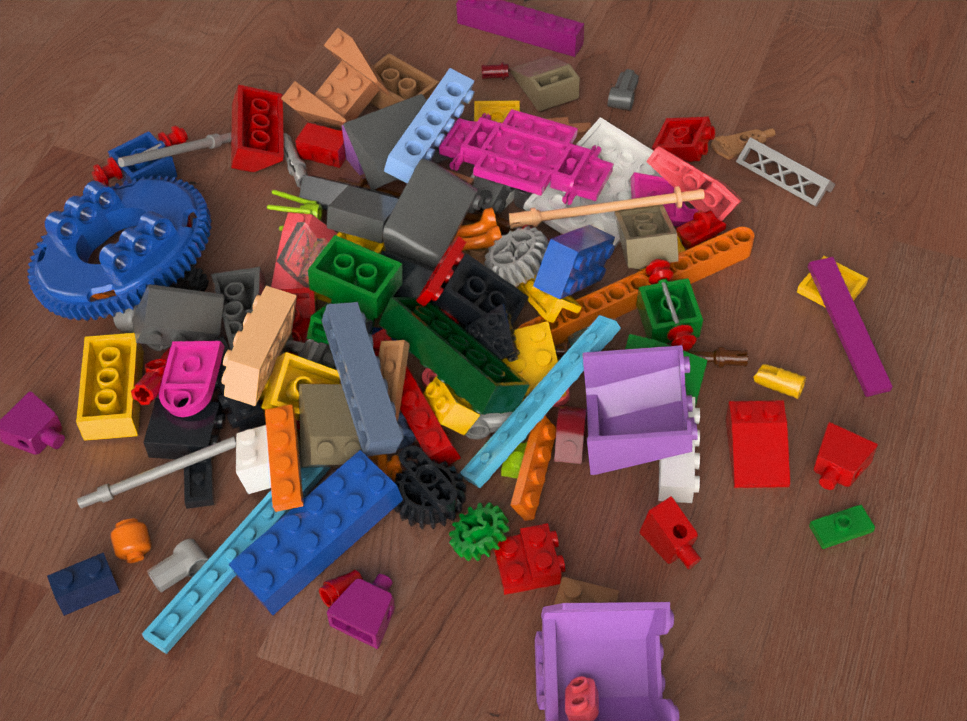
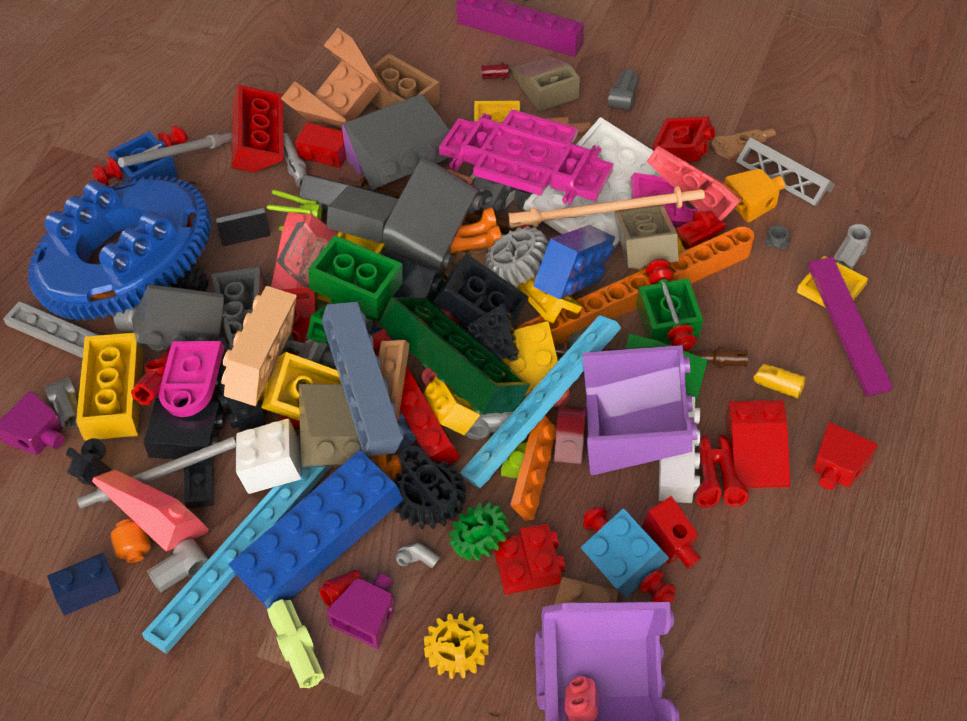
orange plate [265,404,304,512] -> none
light blue brick [384,68,475,183] -> none
red plate [416,236,467,307] -> none
green plate [809,504,875,549] -> none
none -> light grey plate [3,301,100,358]
none -> flat silver piece [43,377,78,429]
none -> black hips [66,438,111,487]
none -> coral wedge [92,470,209,551]
none -> black slope [216,208,270,247]
none -> yellowish green piece [267,599,324,688]
none -> light grey arm [396,543,440,569]
none -> yellow gear [424,613,489,679]
none -> dark azure brick [580,507,676,604]
none -> red piece [695,434,749,508]
none -> light orange torso [725,169,785,223]
none -> dark grey plate [765,225,791,249]
none -> light grey piece [833,224,871,270]

